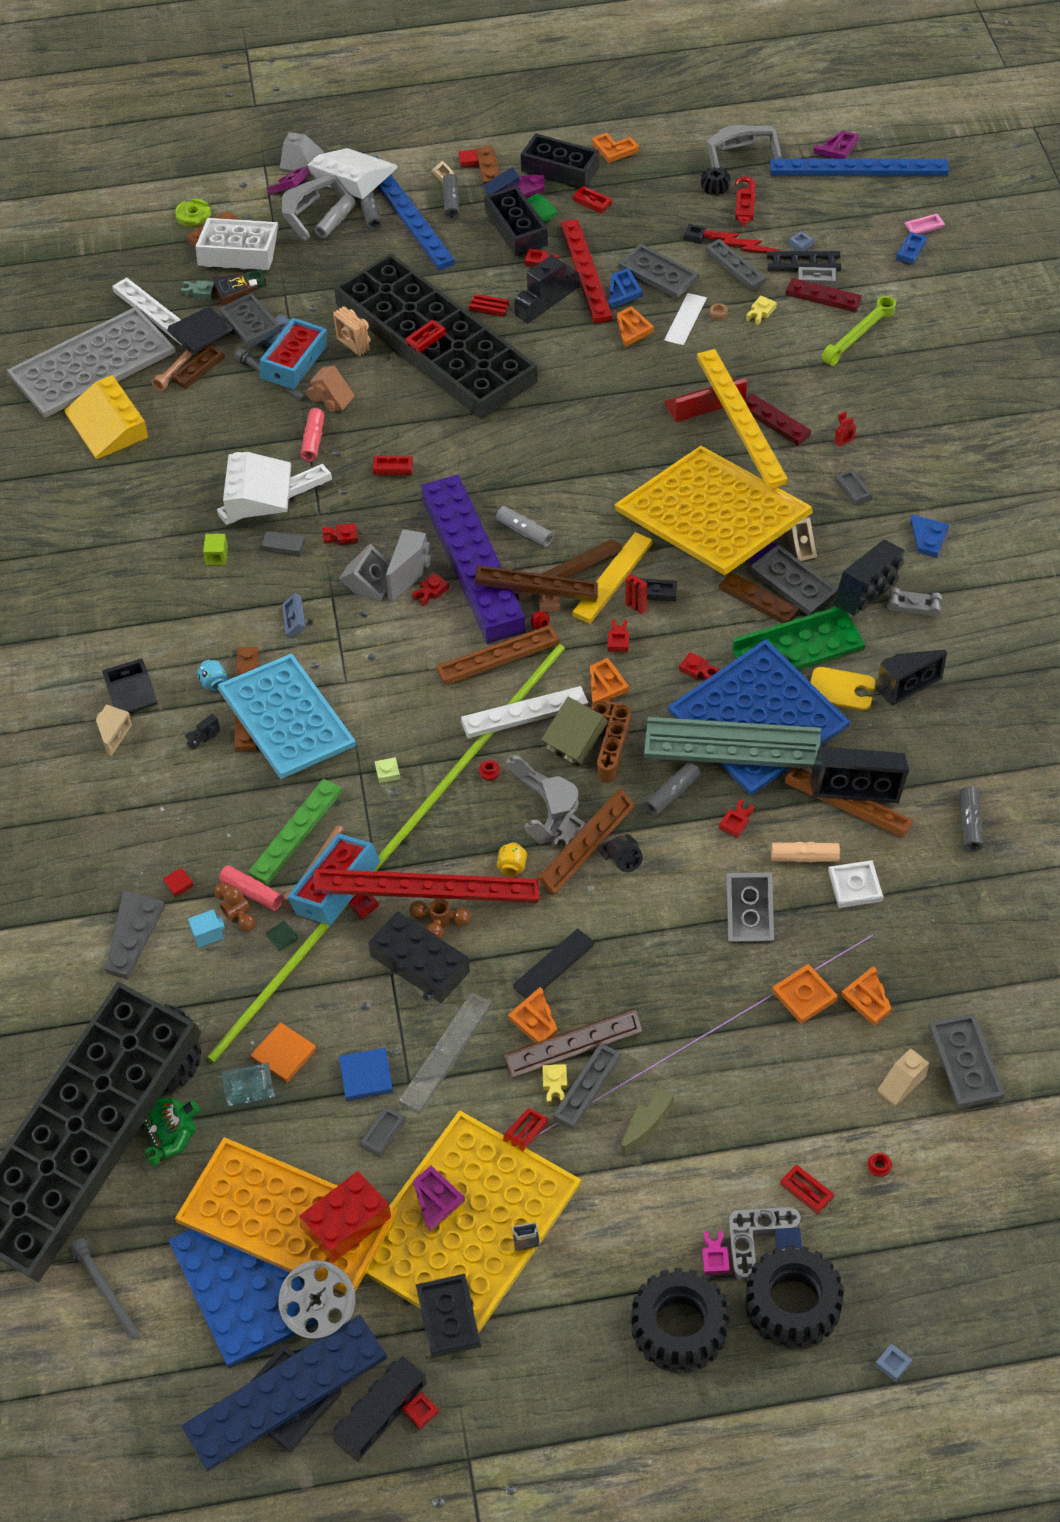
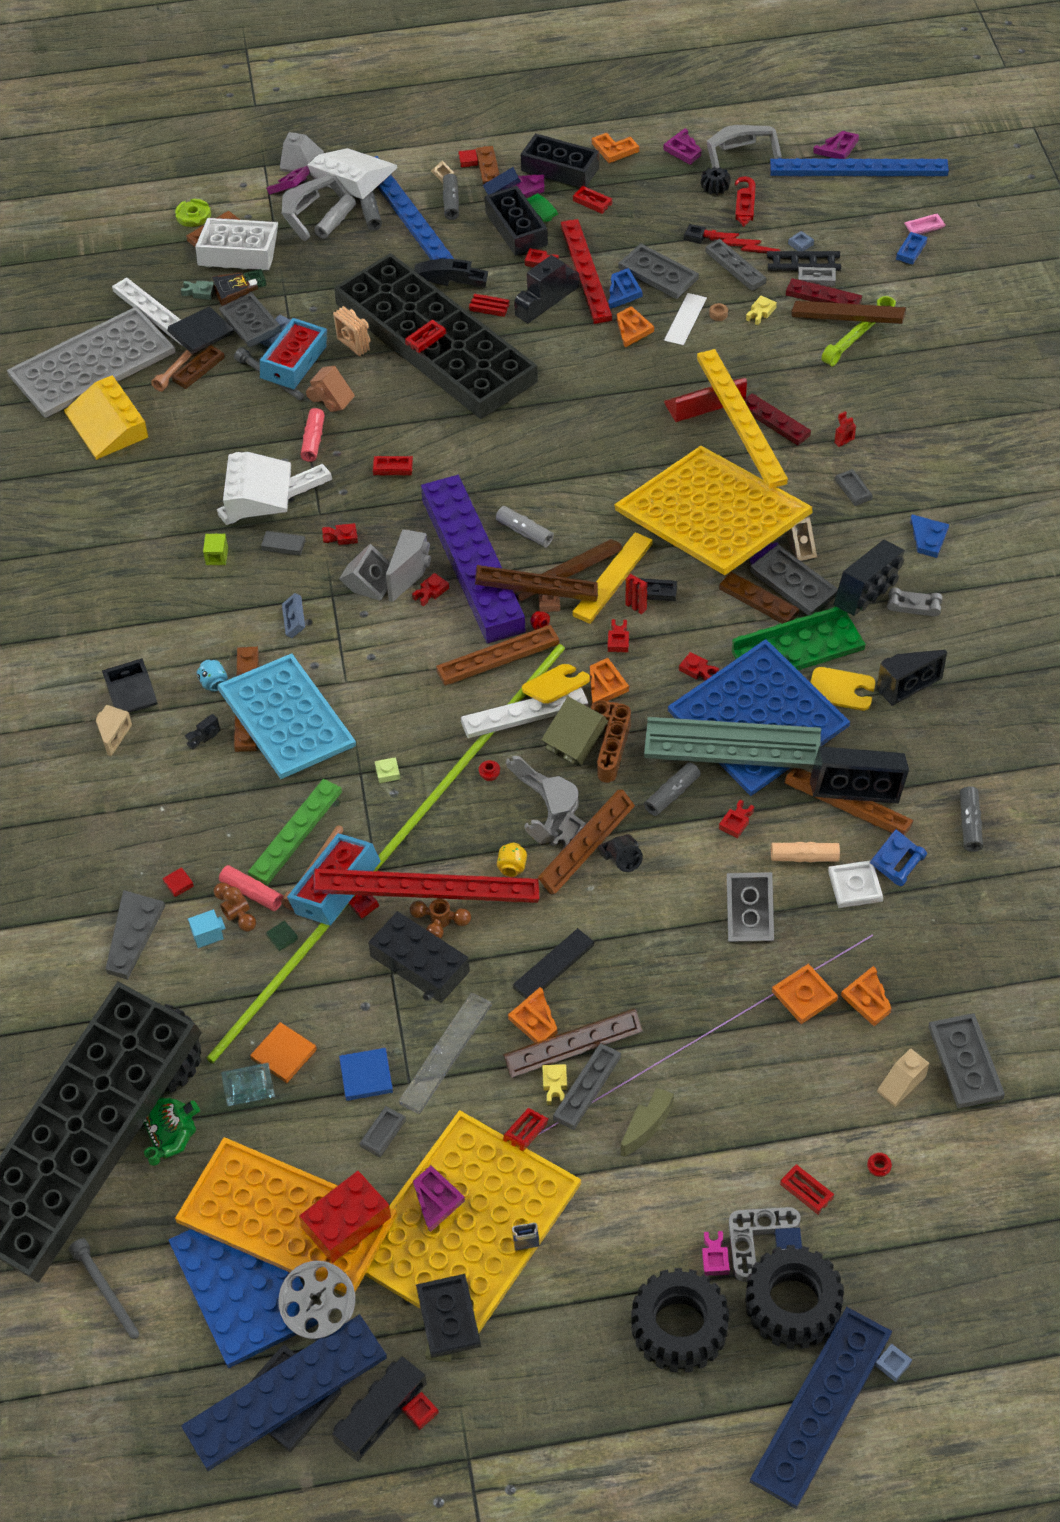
none -> black slope [414,259,488,288]
none -> yellow piece [522,664,590,703]
none -> magenta wing [663,128,702,164]
none -> dark blue plate [749,1306,892,1510]
none -> reddish brown tile [791,301,906,324]
none -> blue plate [869,829,927,886]

